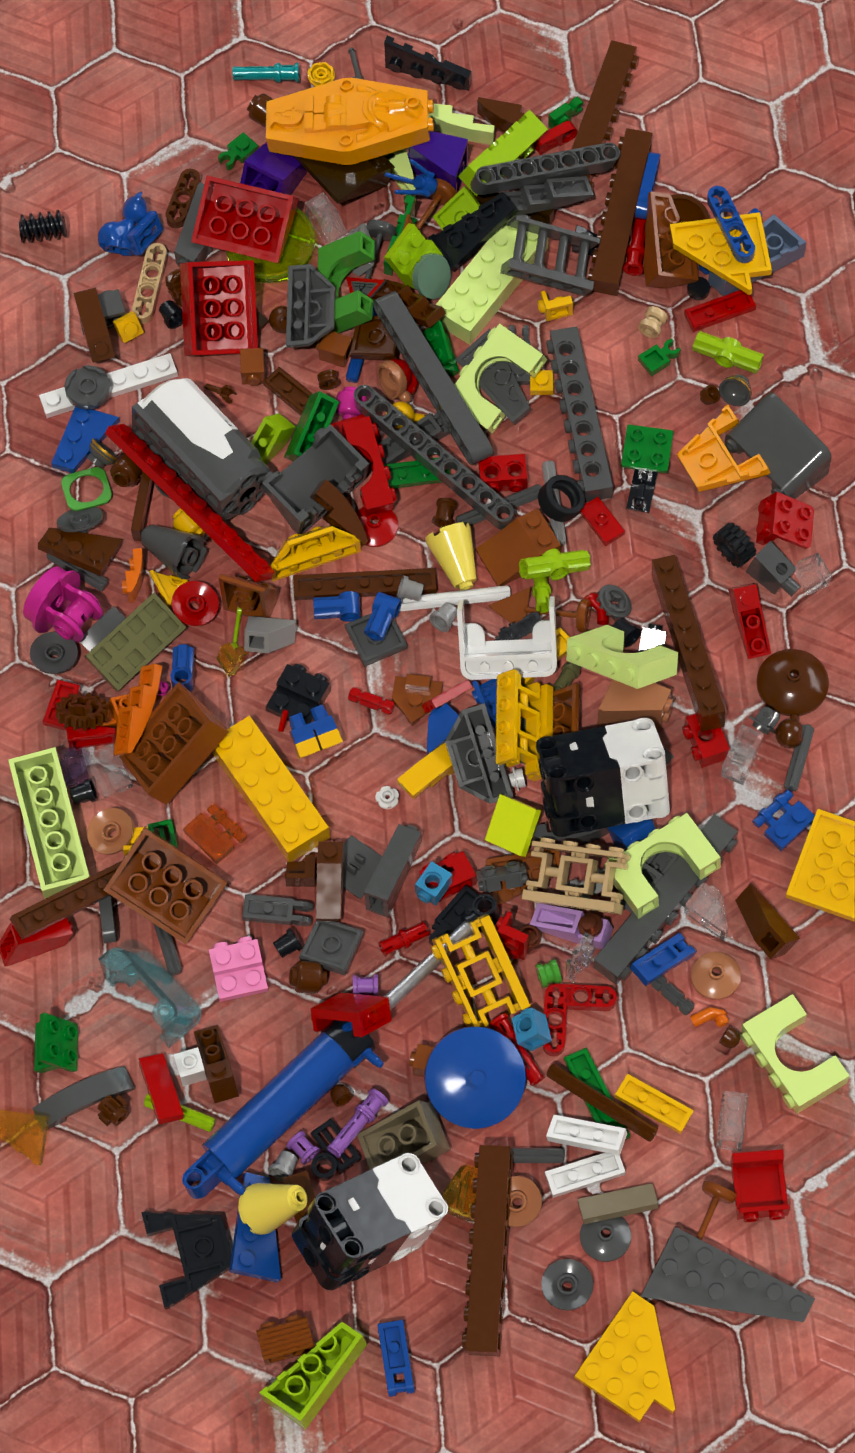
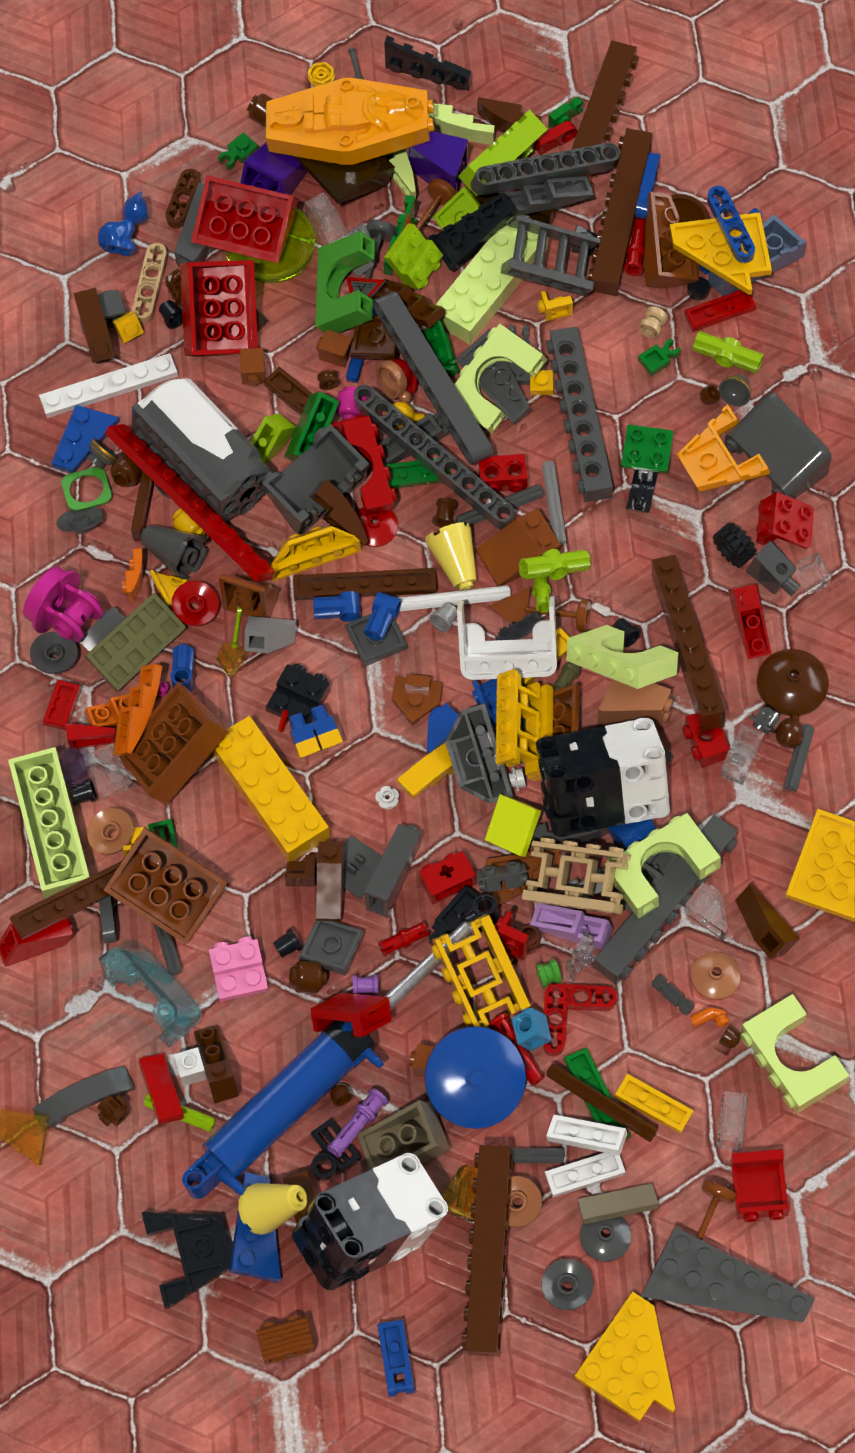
black piece [19,210,67,243] -> none
green bracket [34,1013,78,1073] -> none
reddish brown wing [38,528,123,577] -> none
dark grey axle [46,553,108,591] -> none
reddish brown gear [56,692,108,731] -> none
dark grey tile [64,365,111,410] -> none
blue tile [127,211,164,255] -> none
clear orange plate [183,804,247,864] -> none
reddish brown hand [205,383,237,403] -> none
teal pin [232,63,300,83] -> none
dark grey hinge [242,894,314,926] -> none
lime wedge [259,1322,367,1430] -> none
light grey piece [268,1151,298,1182] -> none
reddish brown piece [269,306,287,333] -> none
dark grey wedge [286,264,336,348] -> none
medium lavender bush [286,1131,320,1165] -> none
red axle [348,687,395,715] -> none
blue plant [384,159,437,197] -> none
light grey piece [397,575,423,601] -> none
sand green tile [412,253,451,300] -> none
dark azure brick [415,861,452,906] -> none
tile [422,680,473,713] -> none
black tyre [538,475,585,522] -> none
copper plate [578,913,603,938] -> none
red plate [579,497,625,546] -> none
red arm [584,593,609,625] -> none
dark grey gear [596,585,631,620] -> none
blue plate [630,933,697,986] -> none
bracket [638,624,667,652] -> none
blue plate [752,790,815,852] -> none

